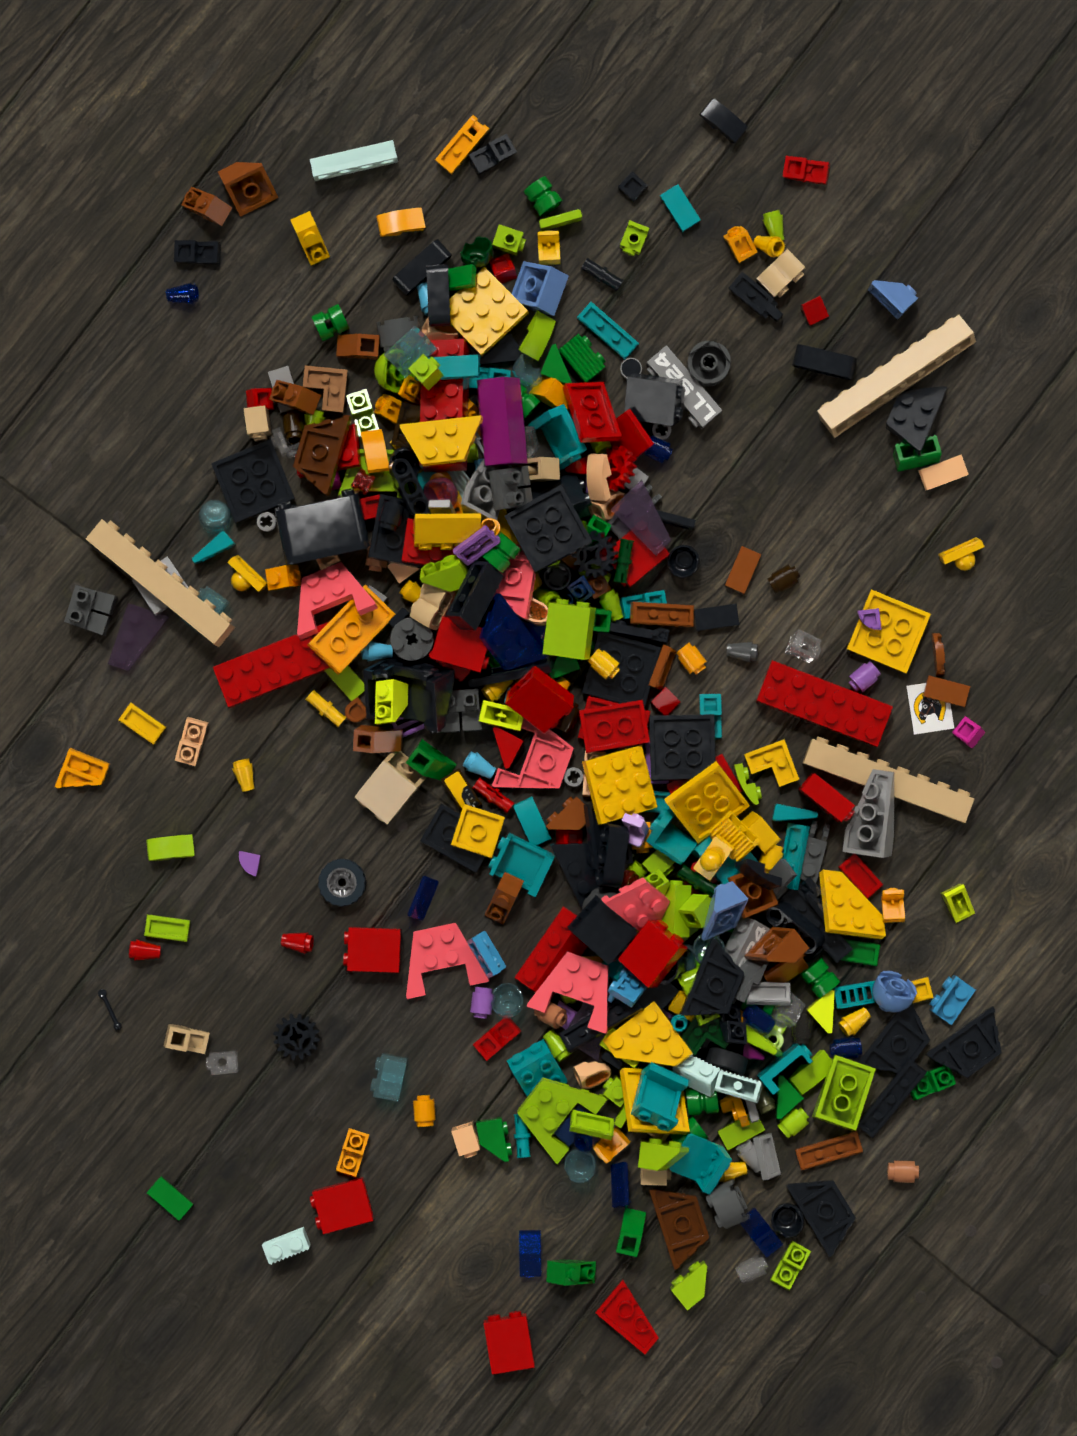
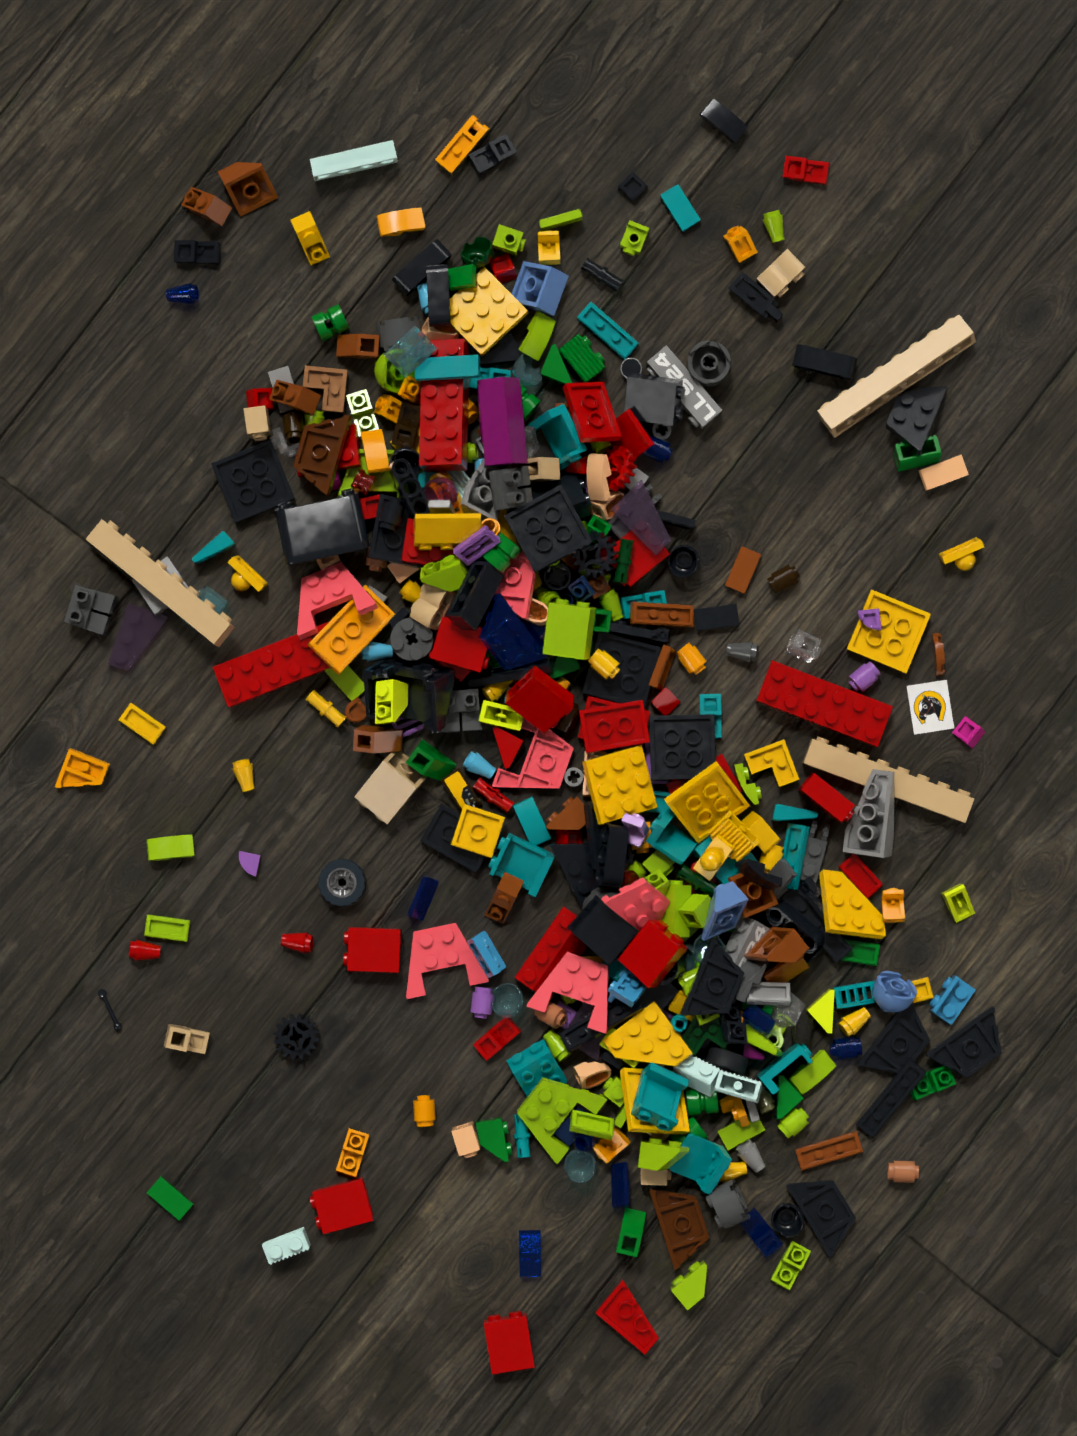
light nougat slope [175,717,209,766] -> none
clear light blue hair [199,500,231,535] -> none
clear brick [206,1050,239,1075] -> none
light grey bush [257,512,277,532] -> none
light orange bracket [265,565,301,591] -> none
clear light blue brick [370,1053,408,1102] -> none
yellow wing [400,415,483,466] -> none
lime brick [408,354,444,391] -> none
green wheel [523,176,563,217] -> none
light orange slope [529,376,569,410] -> none
green slope [546,1259,596,1286] -> none
clear brick [735,1254,769,1283] -> none
yellow cone [753,235,785,258] -> none
light grey tile [753,1133,781,1180] -> none
red slope [800,296,829,326] -> none
green wheel [800,958,840,998] -> none
lime slope [812,1055,876,1131] -> none
medium blue slope [867,280,918,319] -> none
dark orange tile [923,675,970,707] -> none

